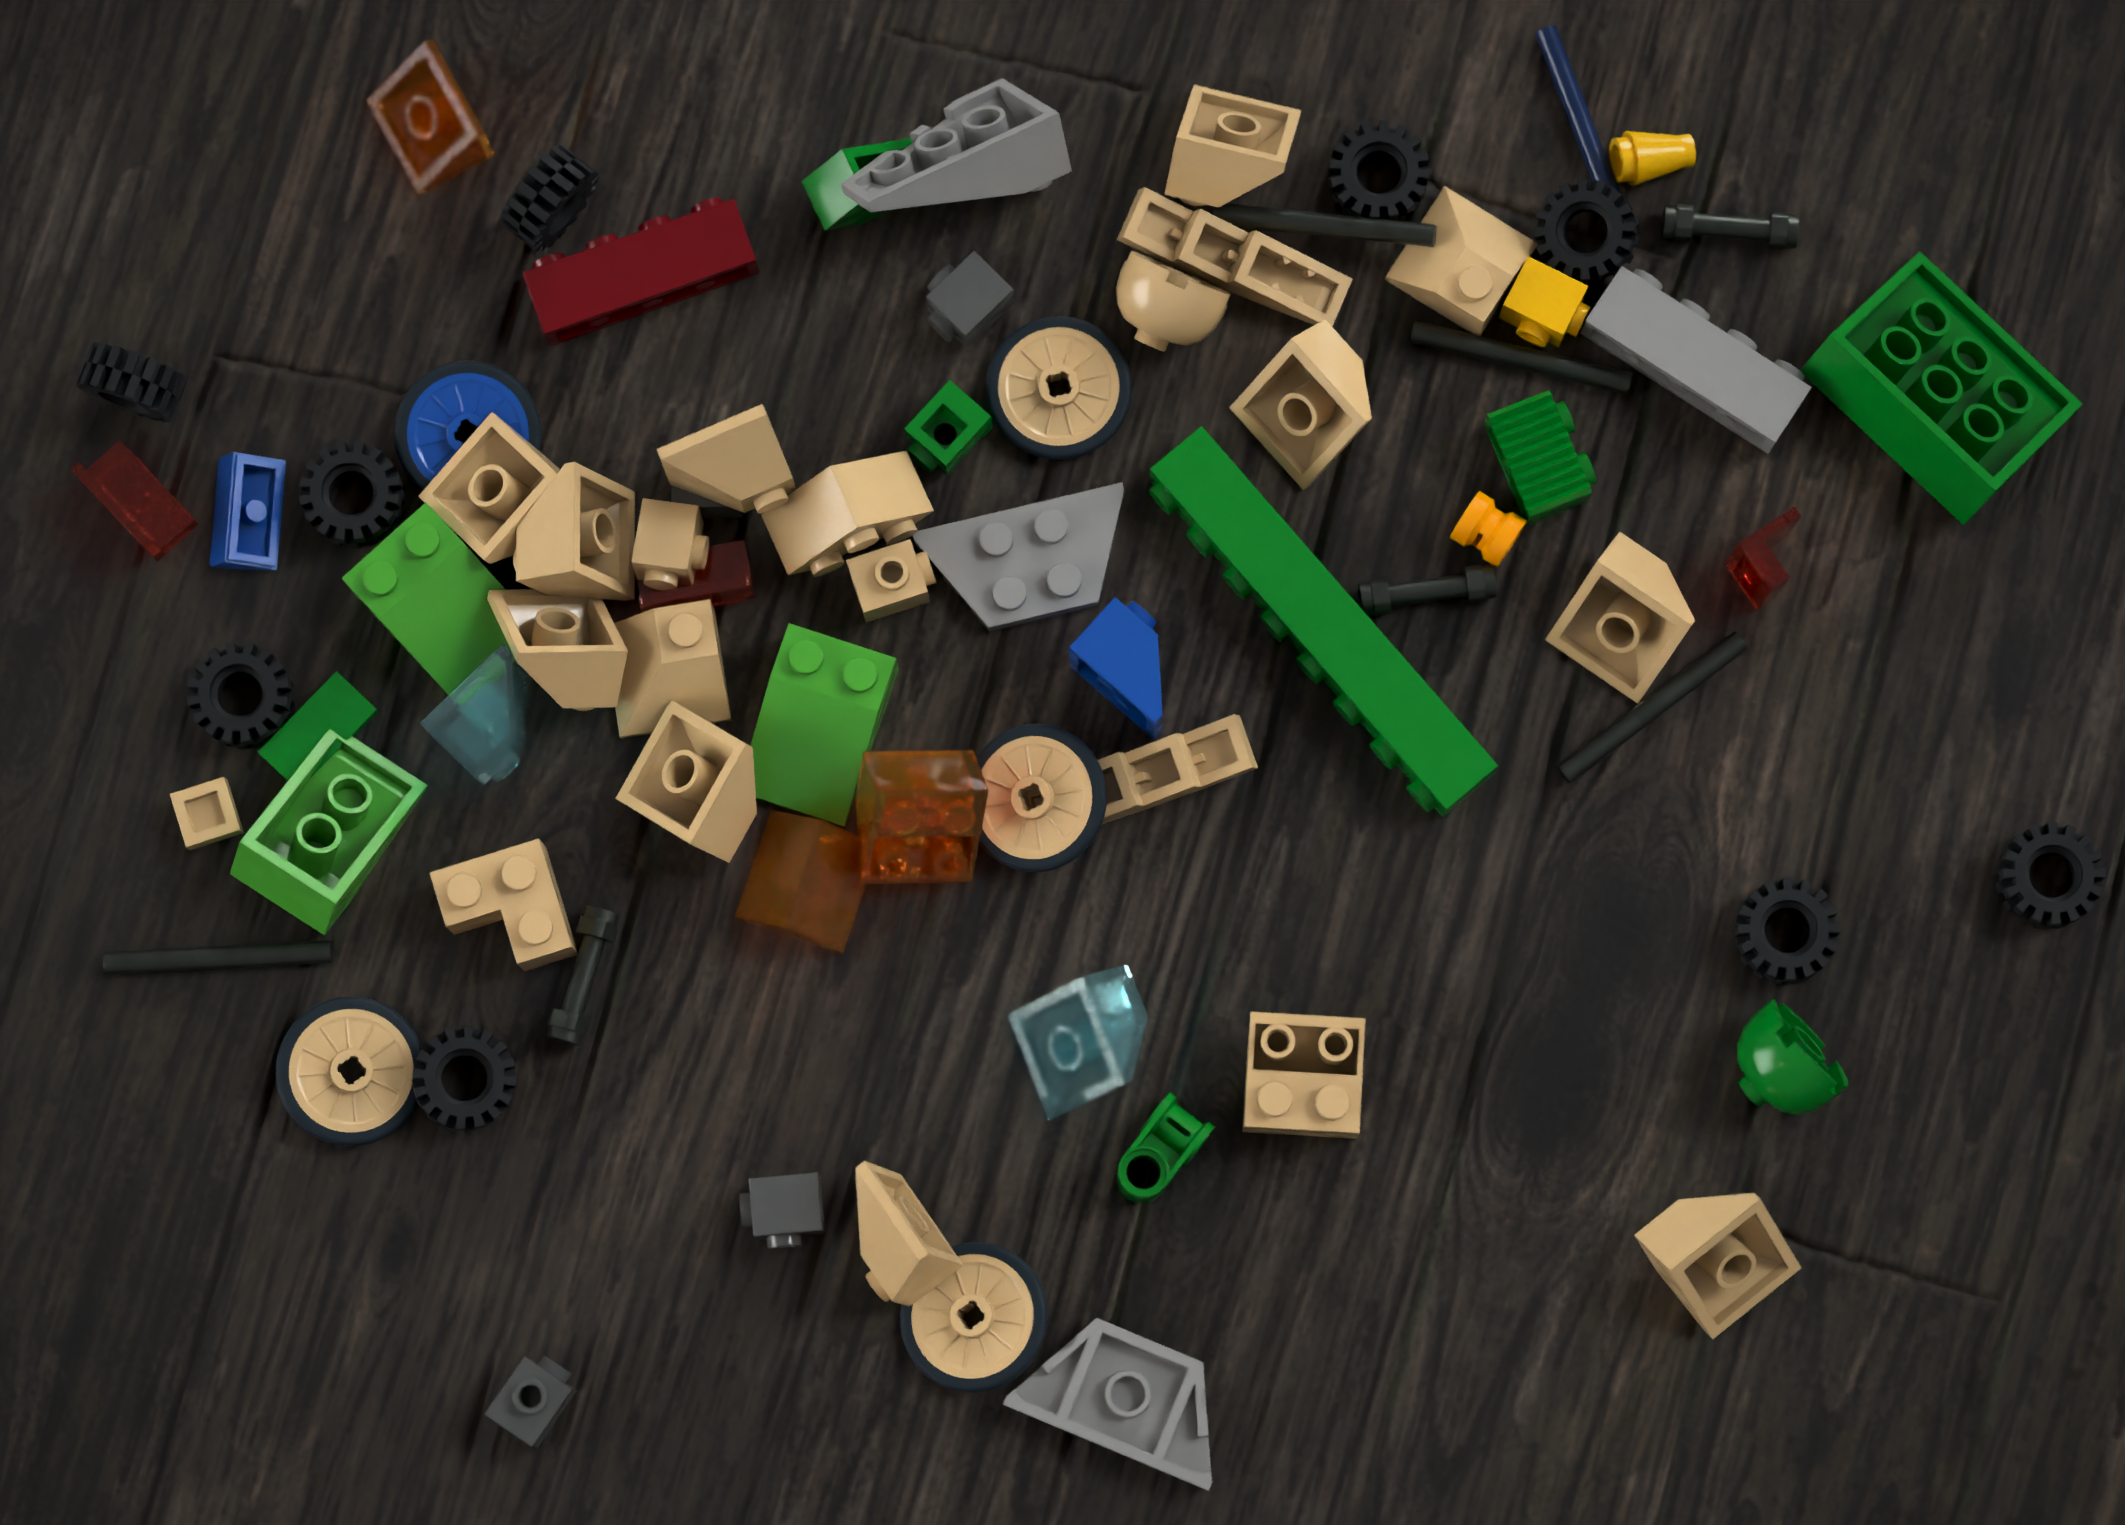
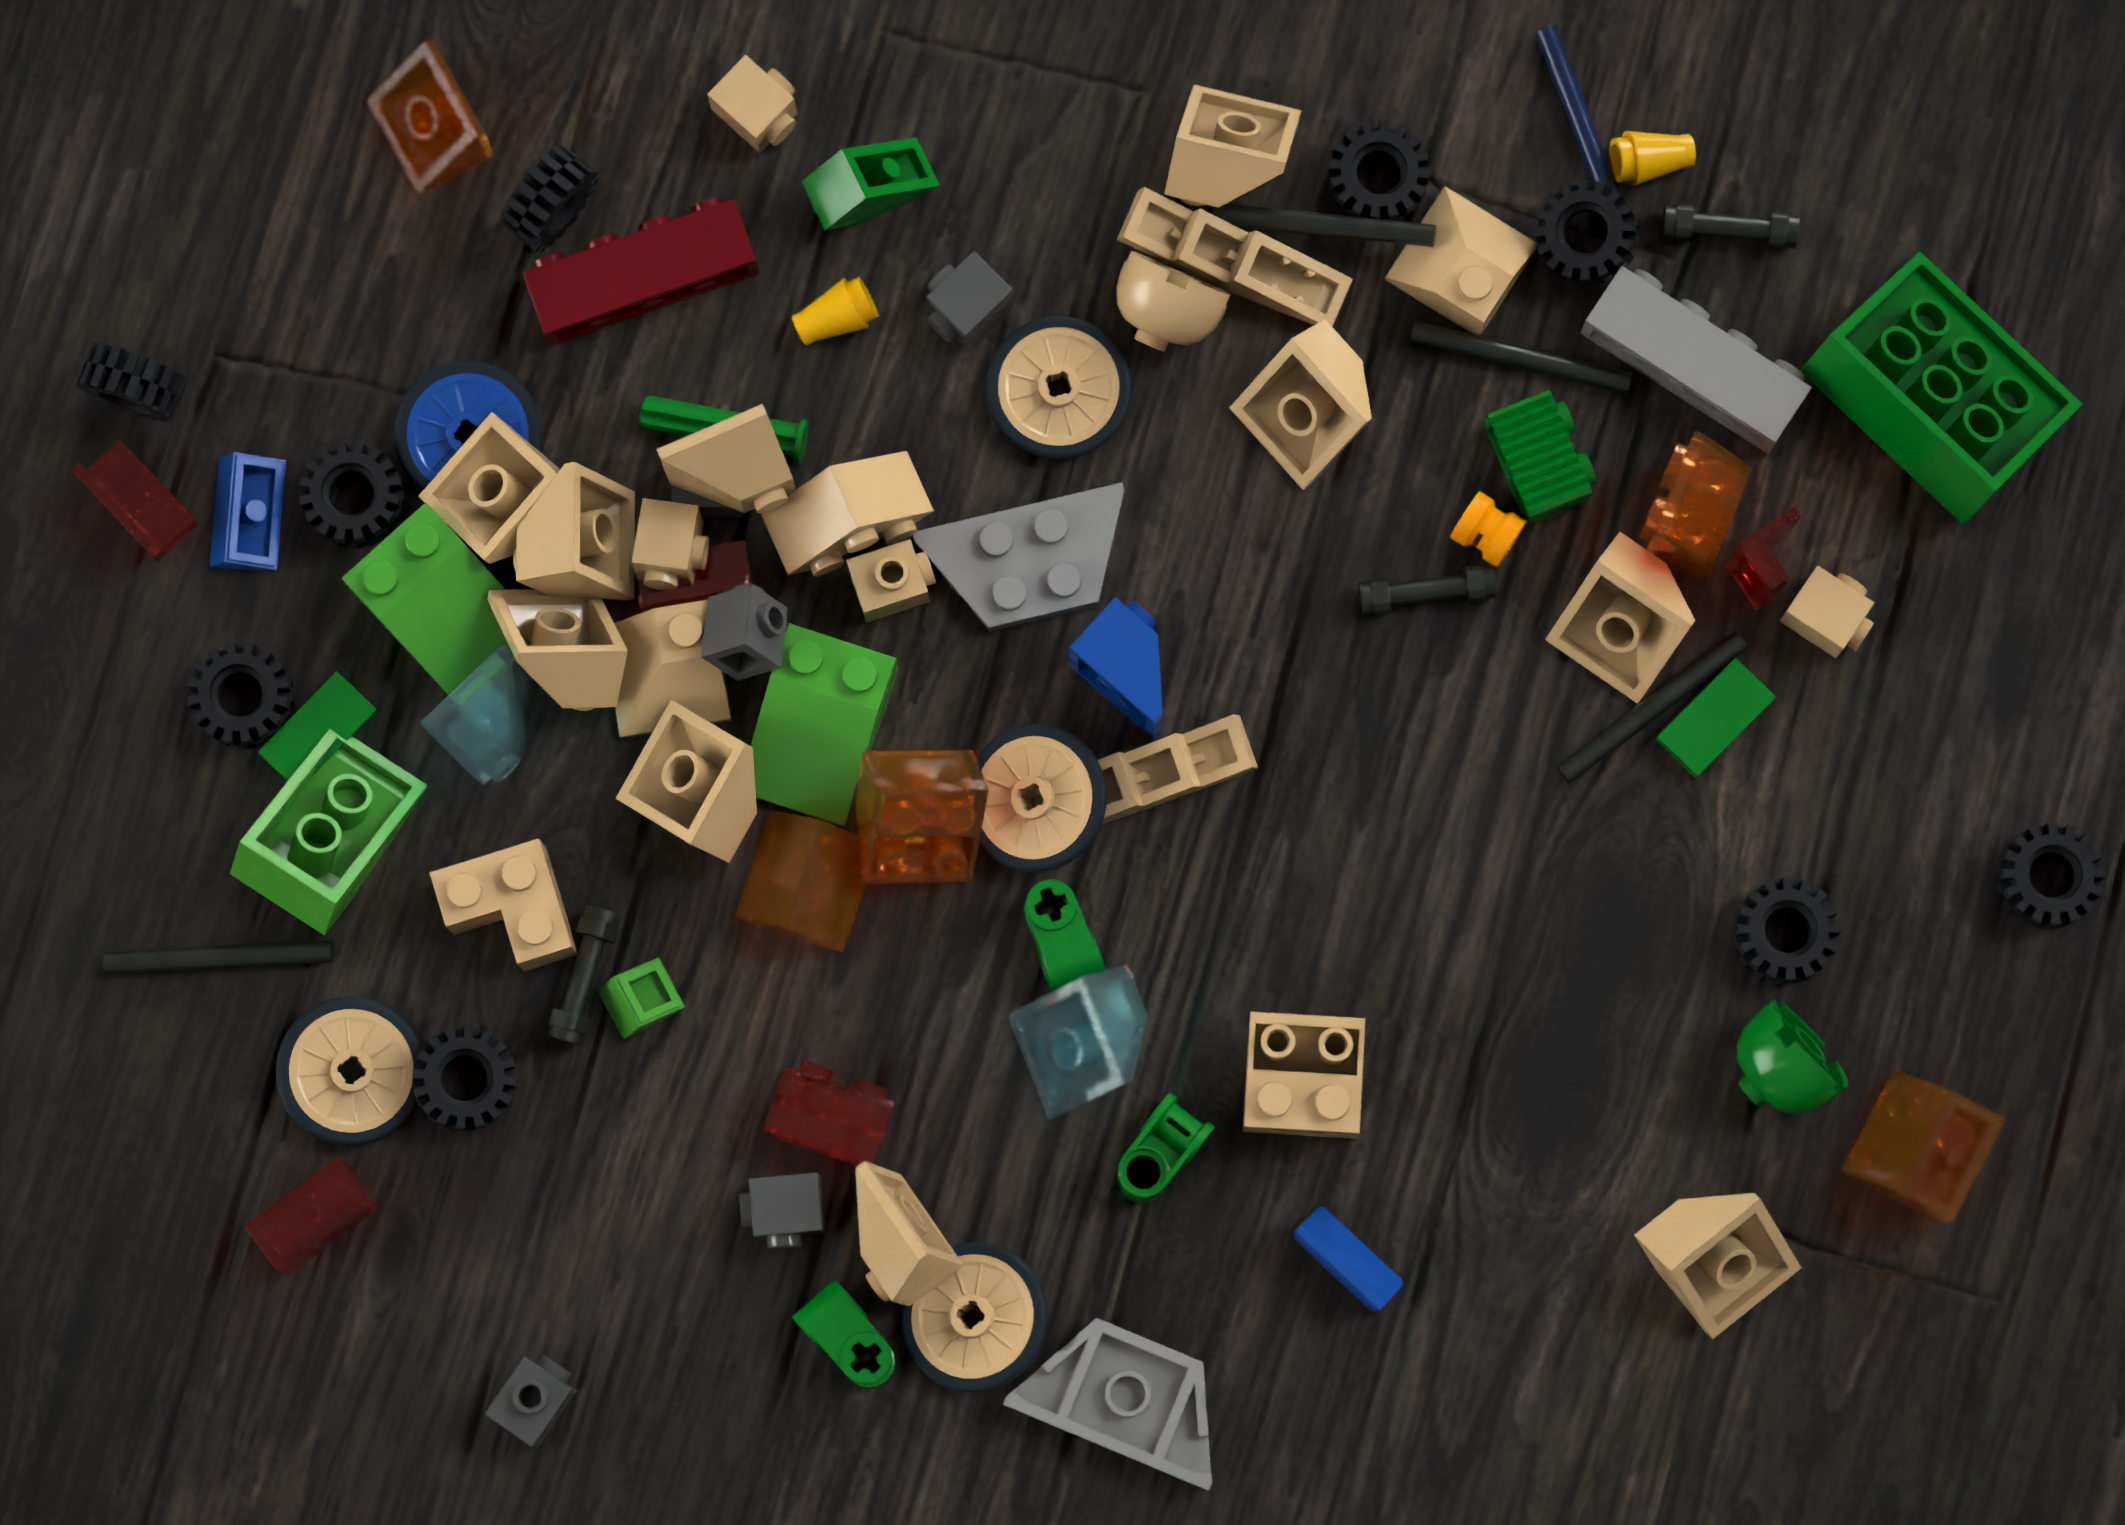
tan plate [170,777,244,850] -> none
light grey wedge [841,78,1072,212] -> none
green brick [904,380,993,475] -> none
green brick [1148,426,1498,817] -> none
yellow brick [1499,256,1591,348] -> none
none -> clear red brick [245,1157,380,1276]
none -> bright green slope [599,957,685,1039]
none -> green axle [639,395,809,464]
none -> dark grey brick [701,584,788,681]
none -> tan brick [707,54,797,153]
none -> clear red brick [763,1061,896,1166]
none -> yellow cone [791,277,879,346]
none -> green piece [792,1279,896,1388]
none -> green piece [1024,879,1107,994]
none -> blue slope [1293,1206,1403,1313]
none -> clear orange slope [1639,431,1752,581]
none -> green tile [1655,658,1776,779]
none -> tan brick [1779,565,1875,658]
none -> clear orange slope [1841,1070,2006,1226]

